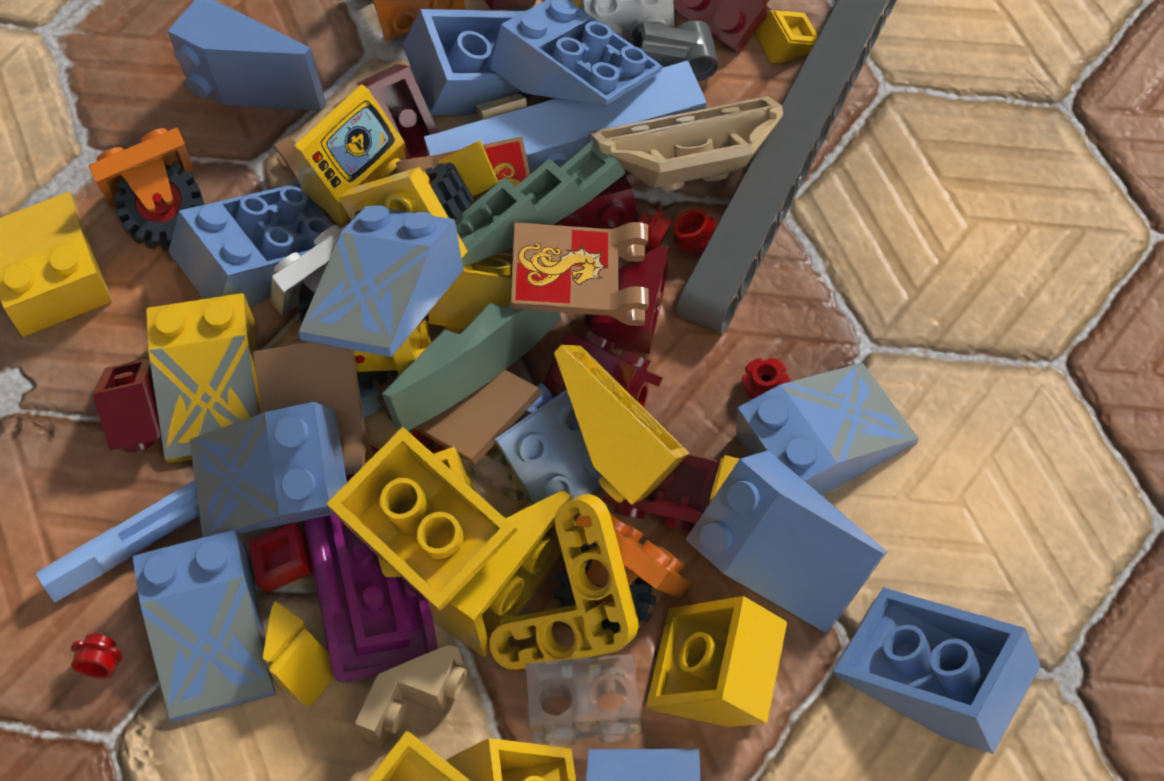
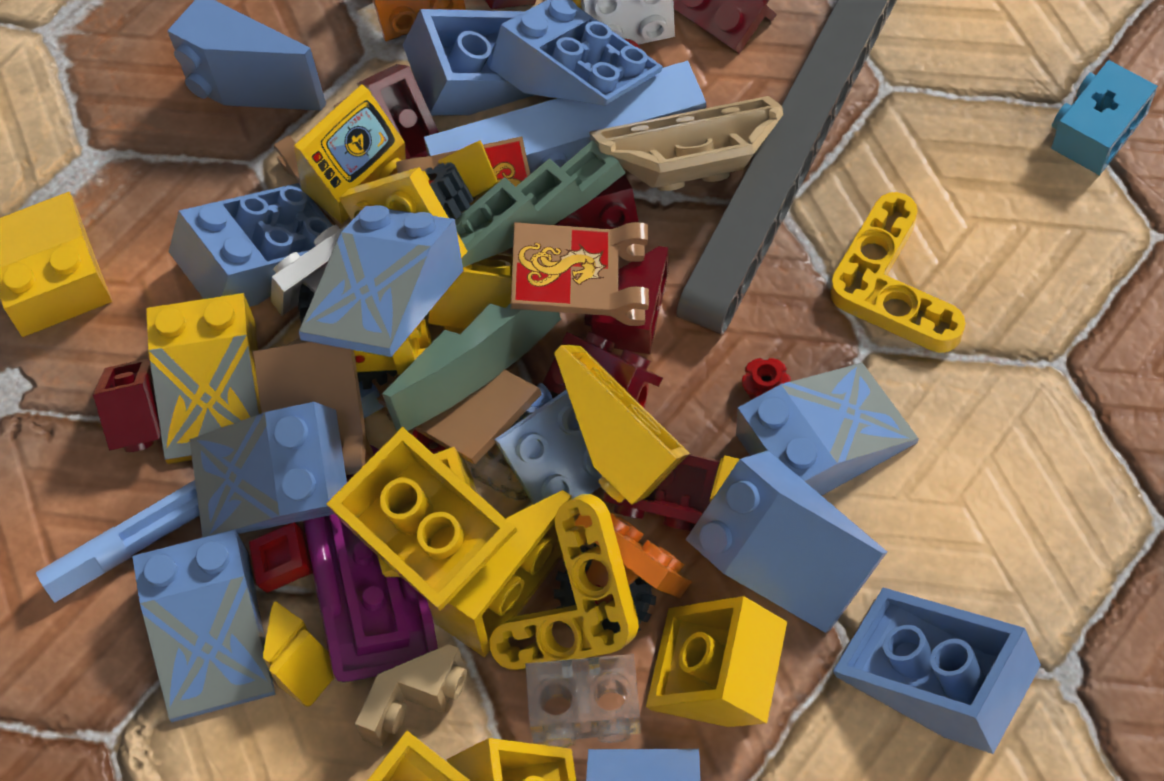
red plate [71,634,123,679] -> none
plate [88,127,204,250] -> none
tan plate [475,93,528,121] -> none
dark grey piece [628,20,719,82] -> none
red plate [639,209,673,251] -> none
red plate [673,208,718,252] -> none
yellow slope [756,10,819,64] -> none
none -> yellow beam [830,192,966,353]
none -> dark azure brick [1051,60,1158,176]

